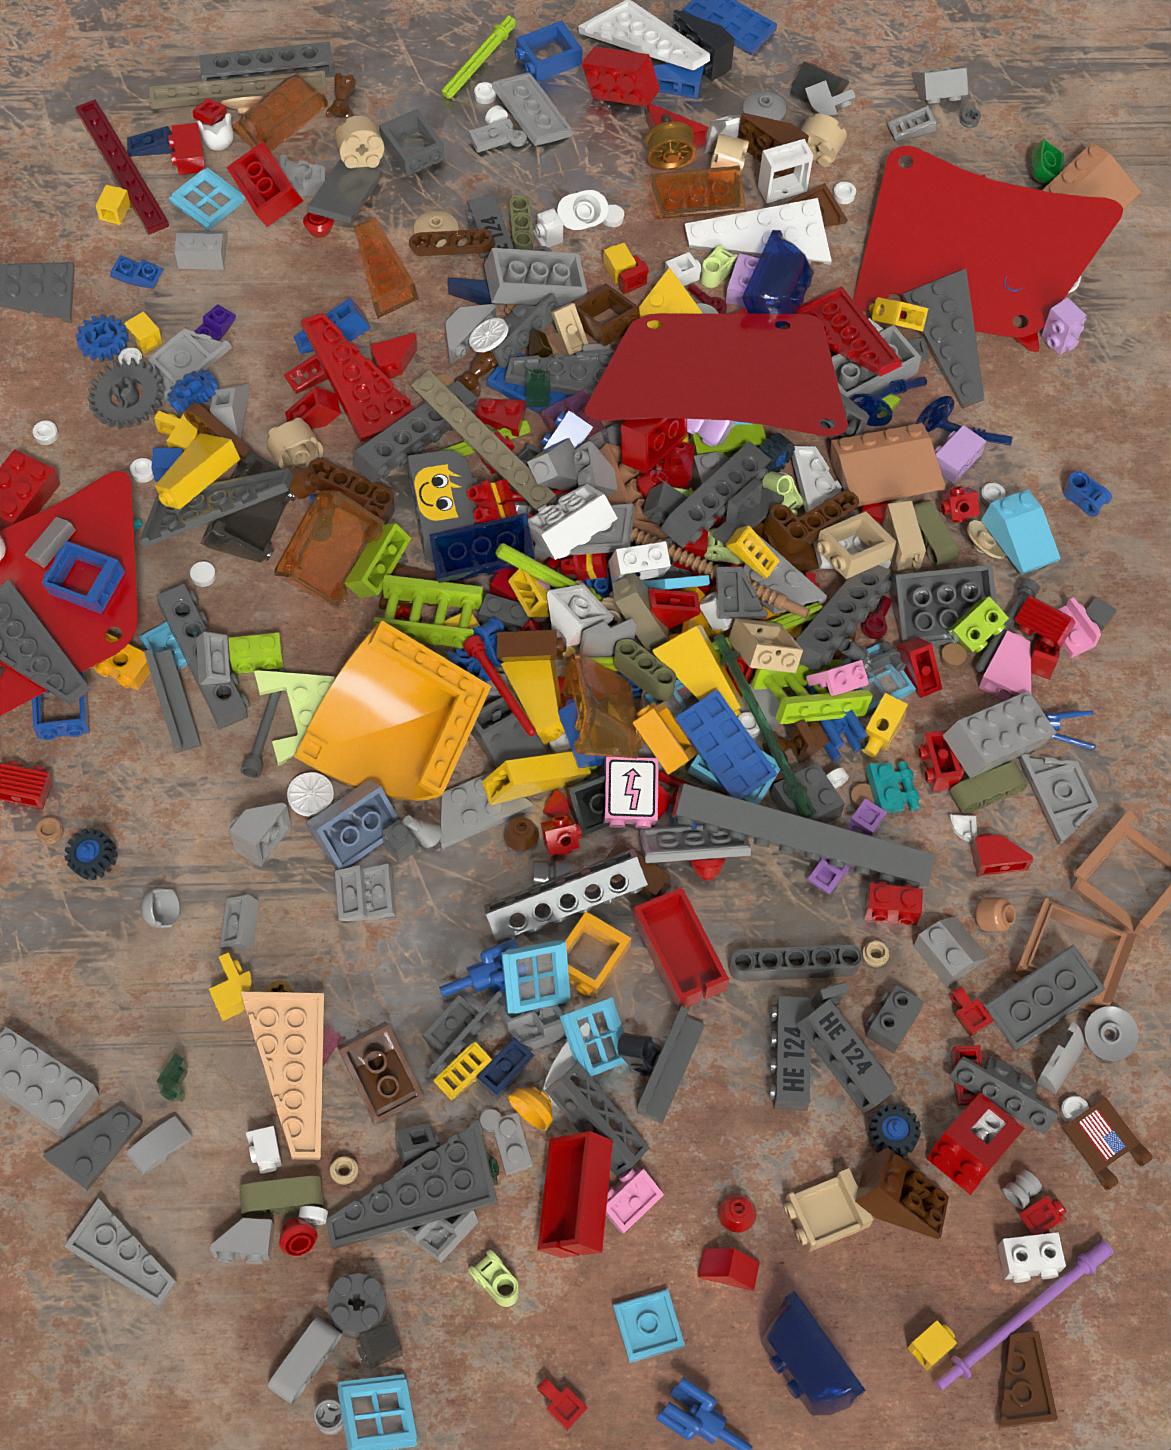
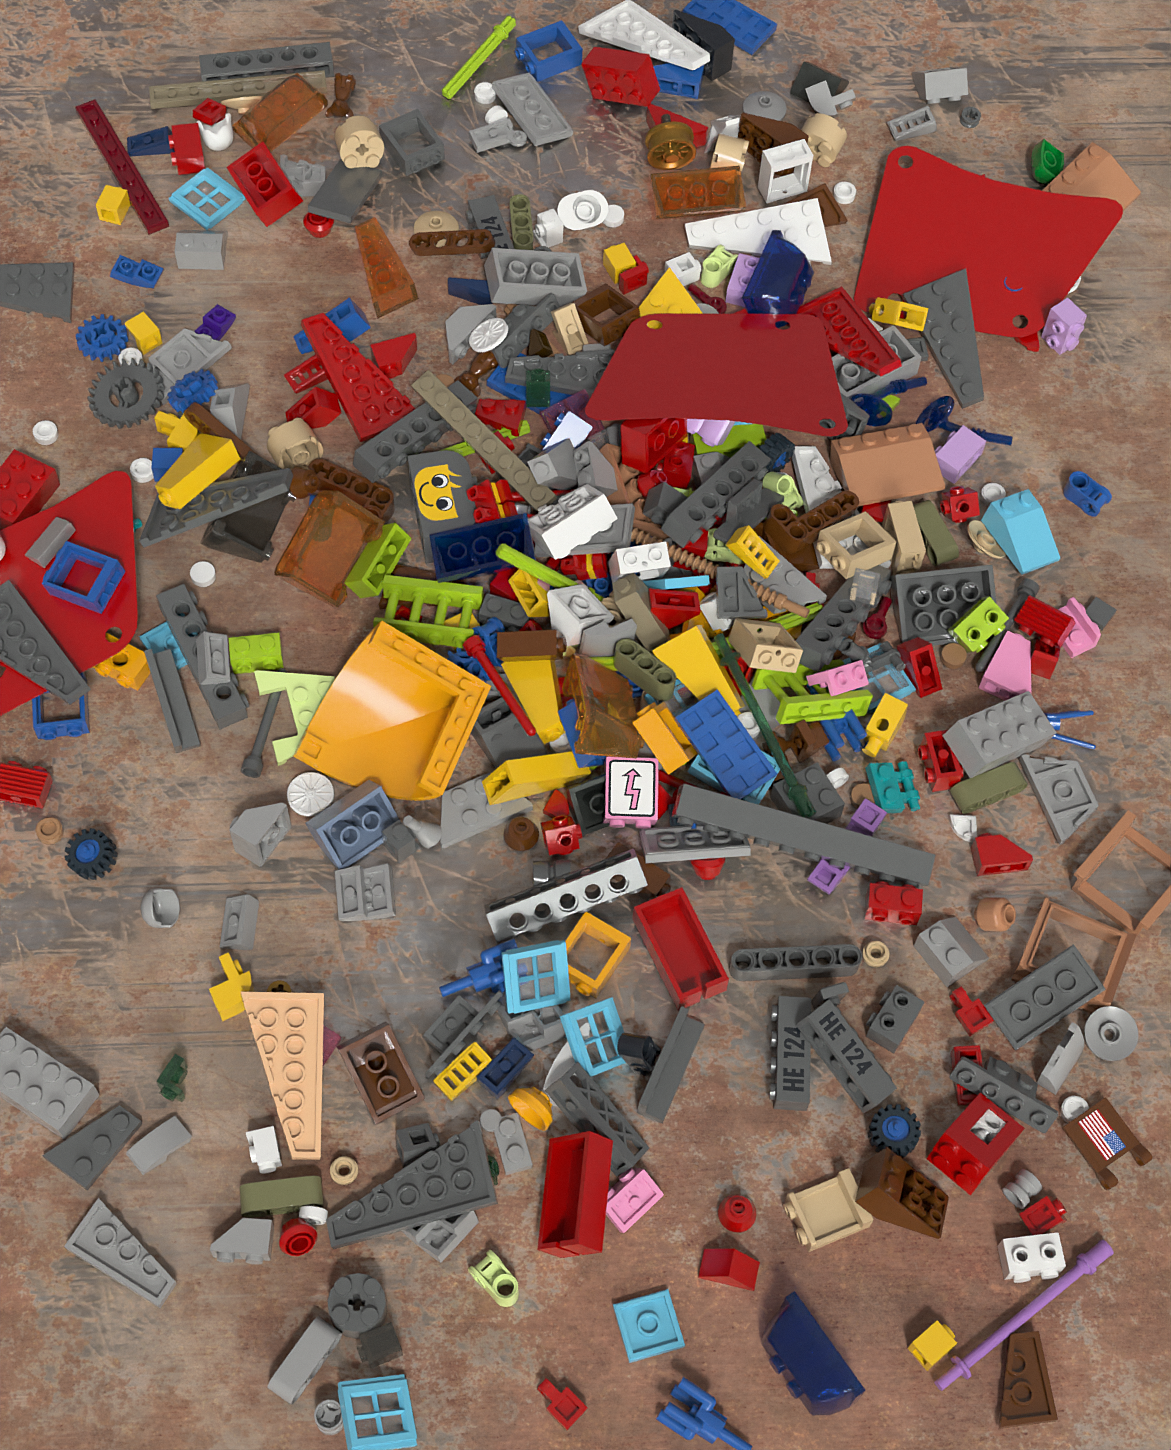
none -> clear slope [850,568,882,605]

